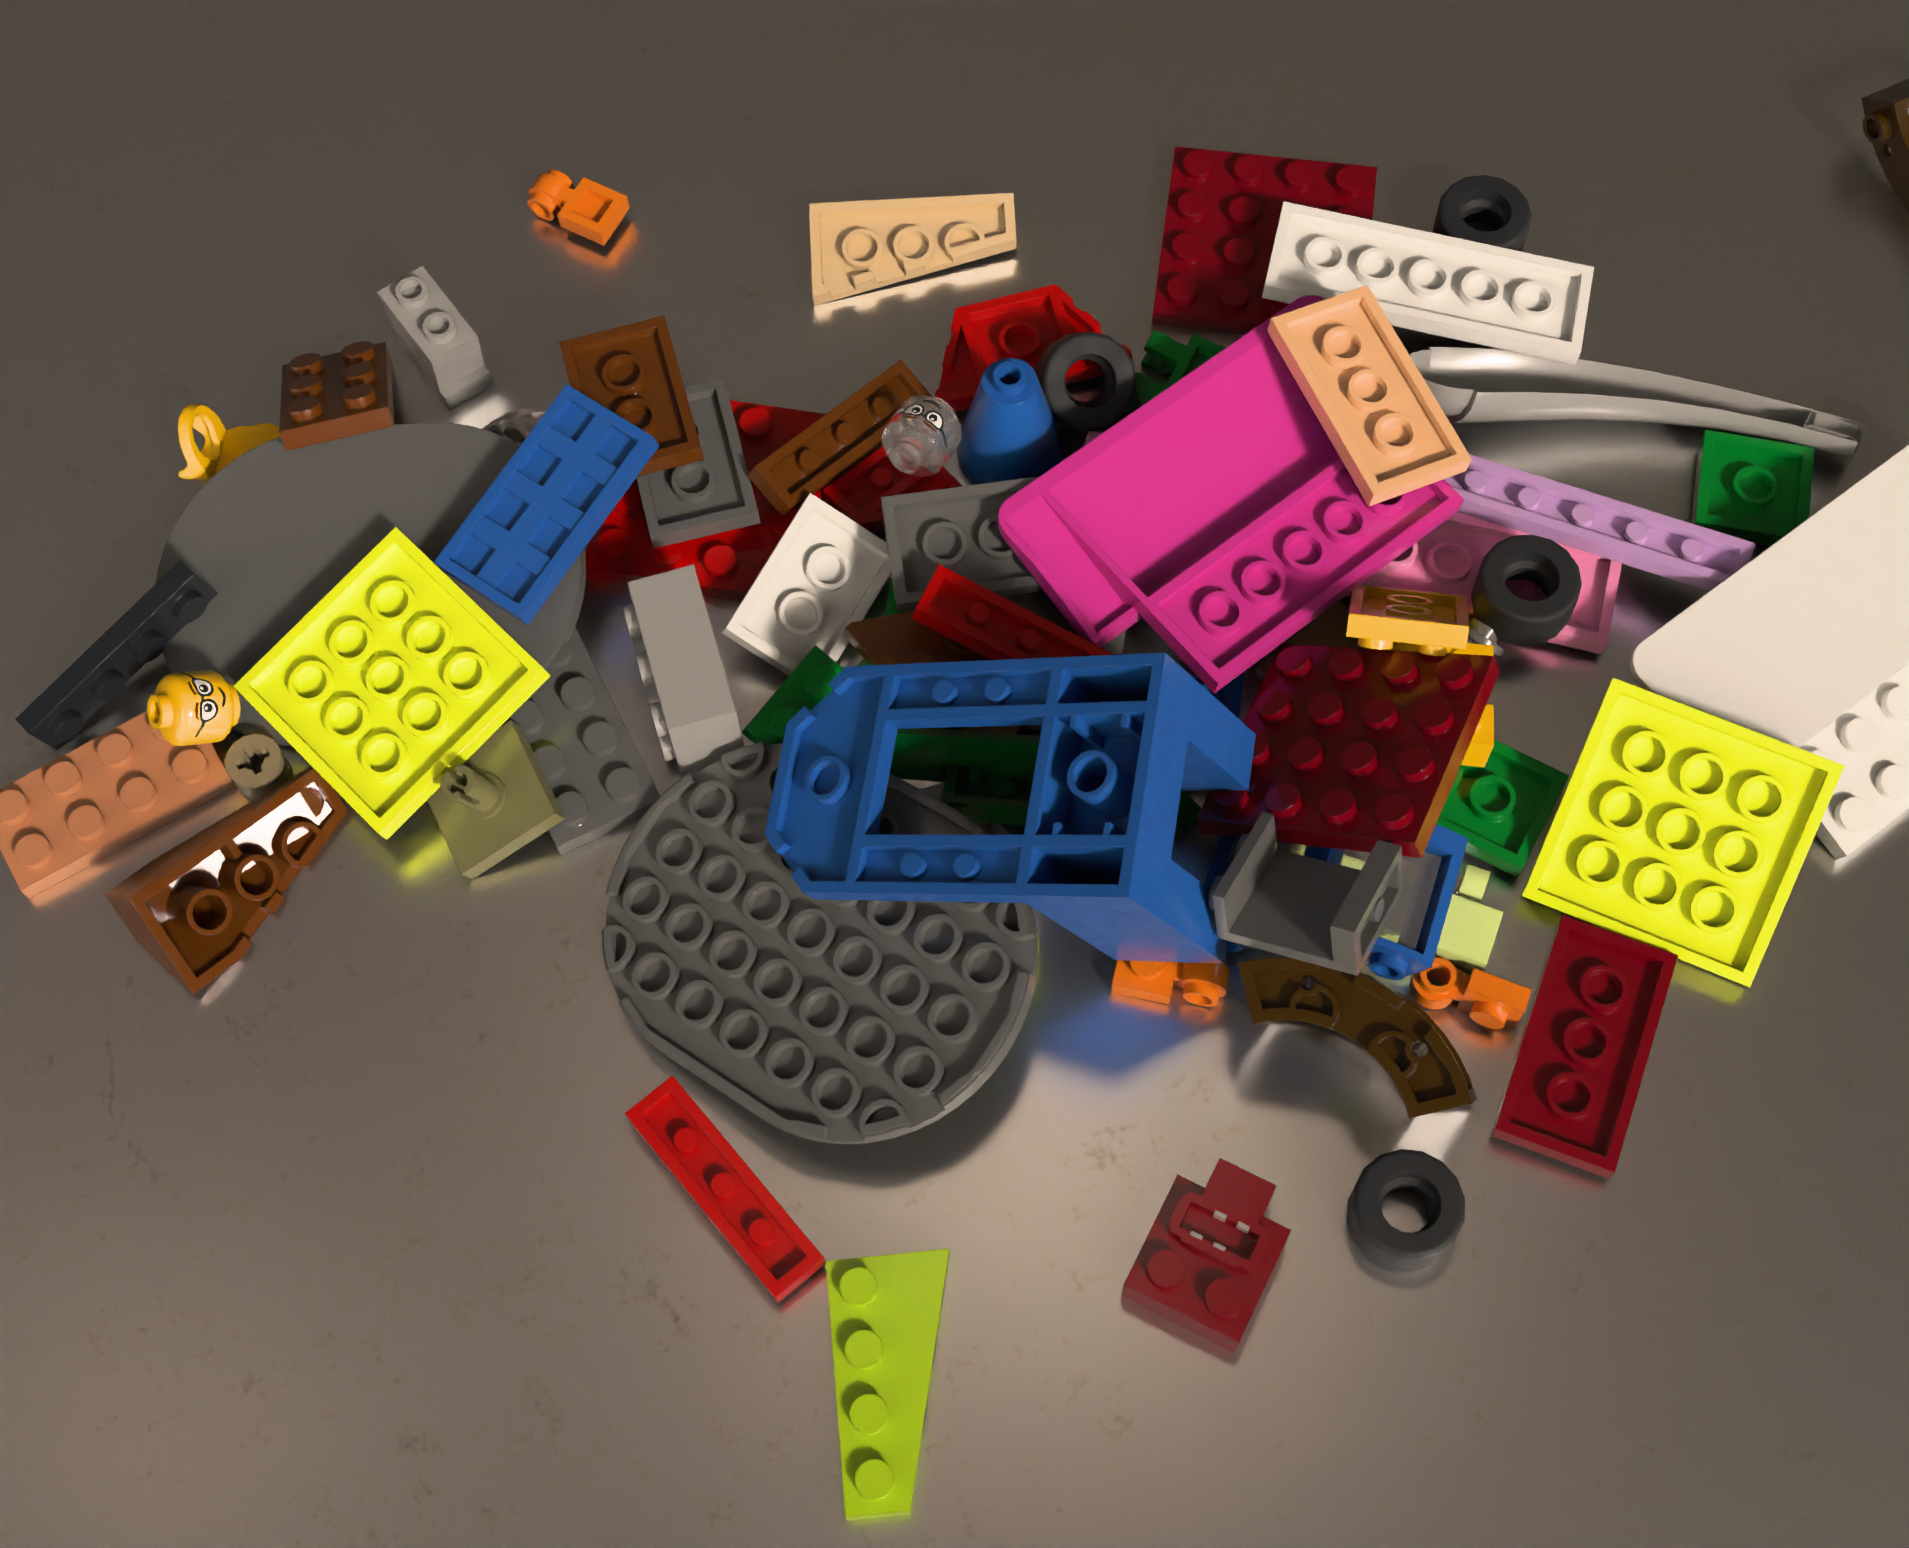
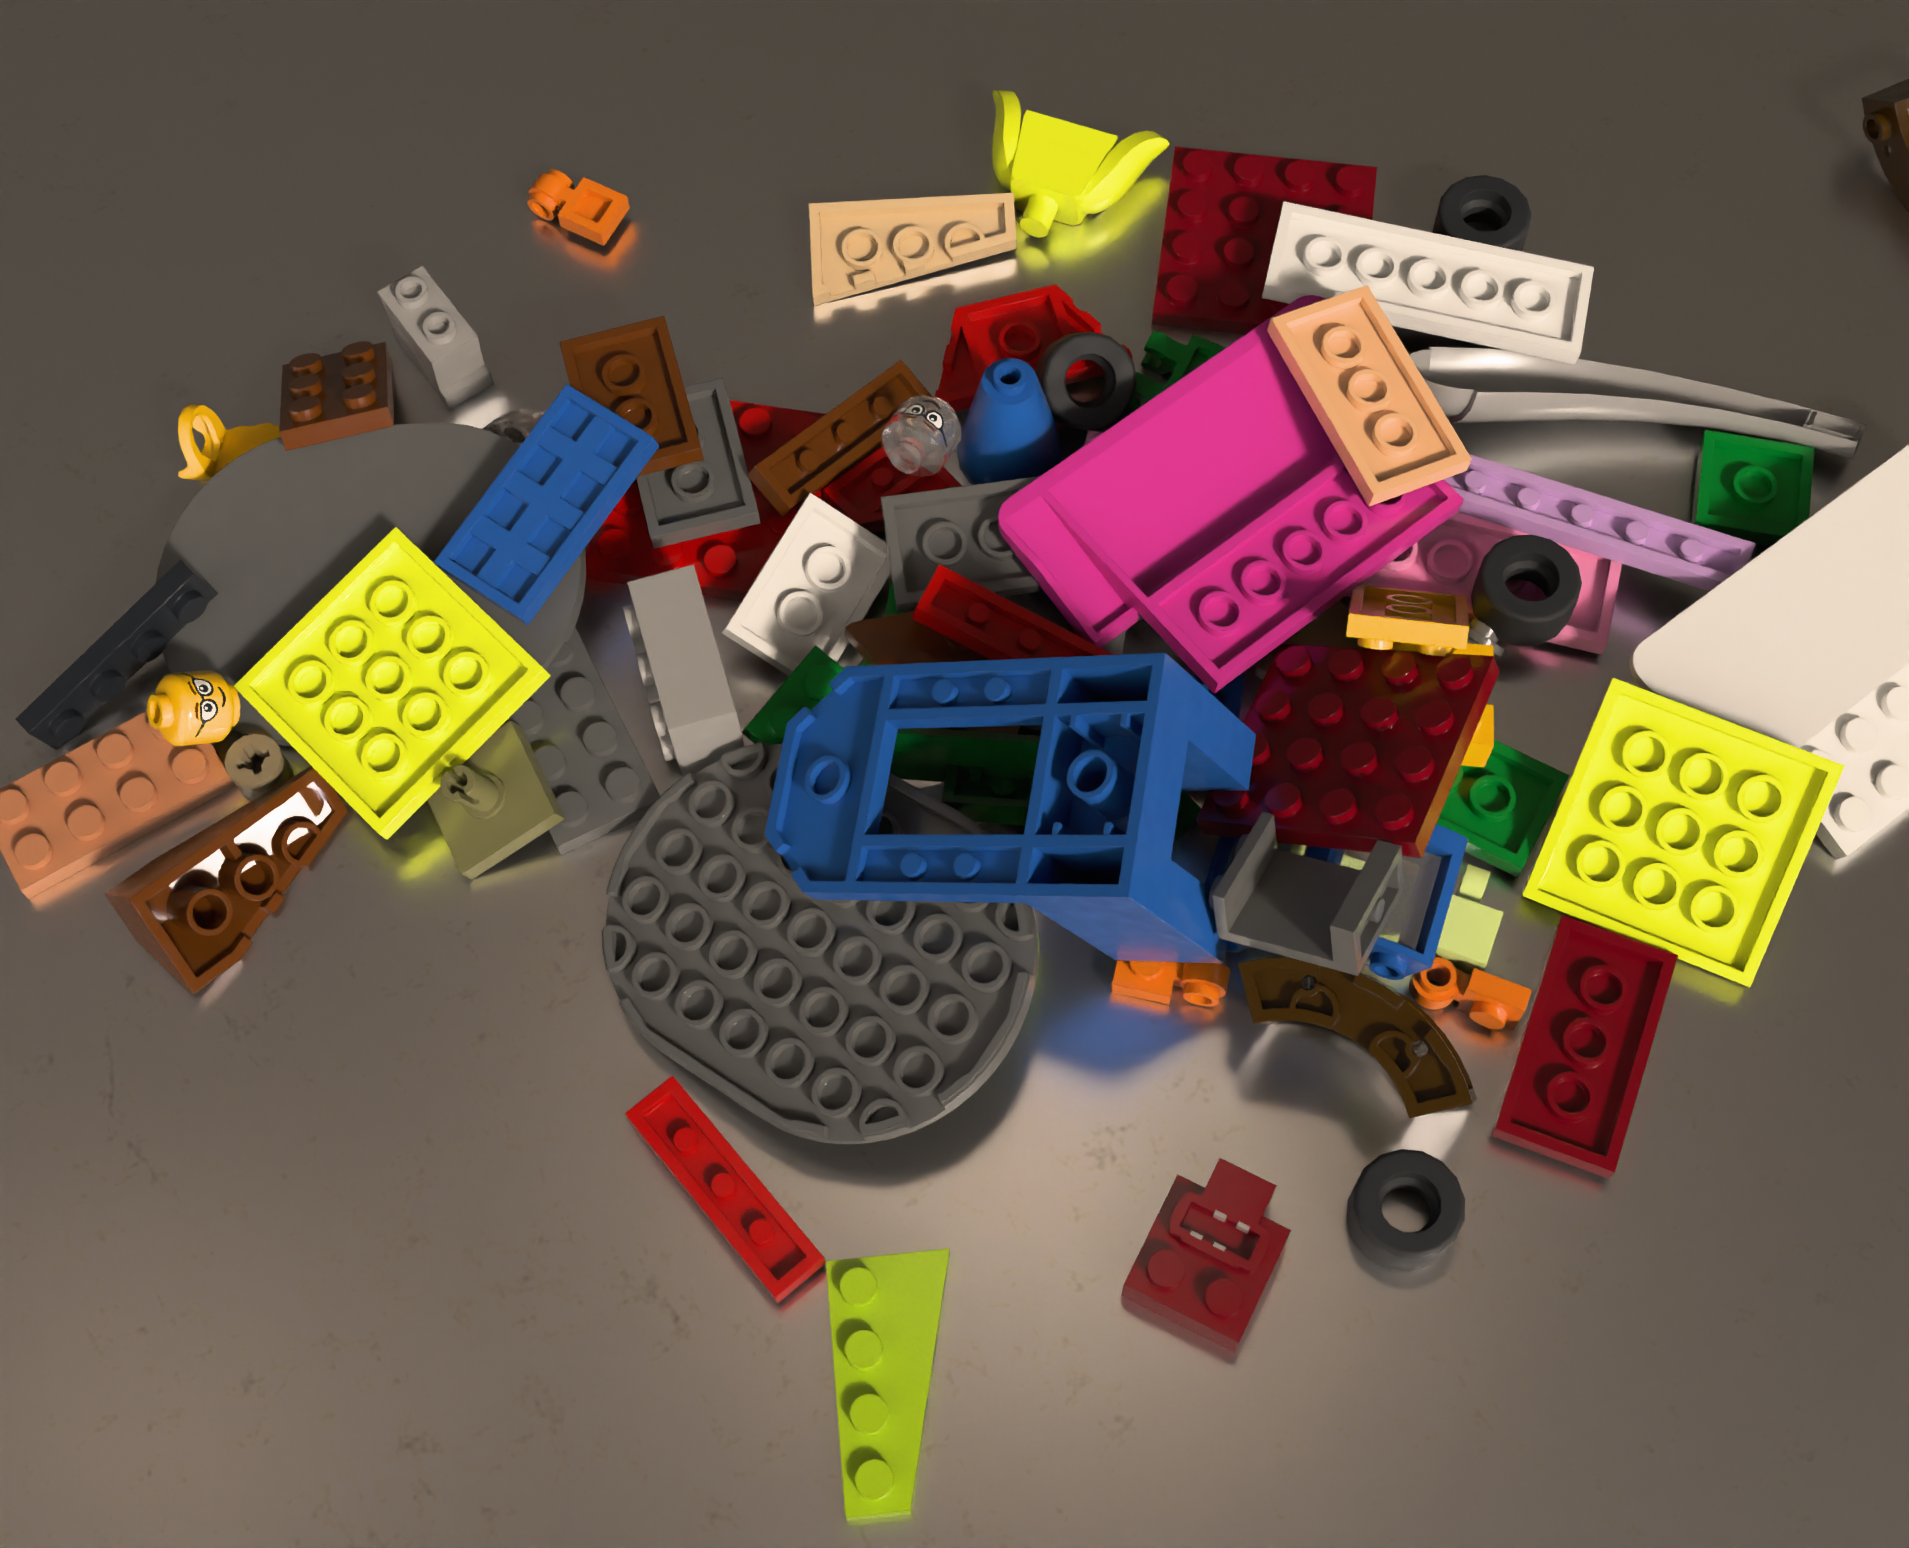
none -> neon yellow torso [991,90,1170,238]

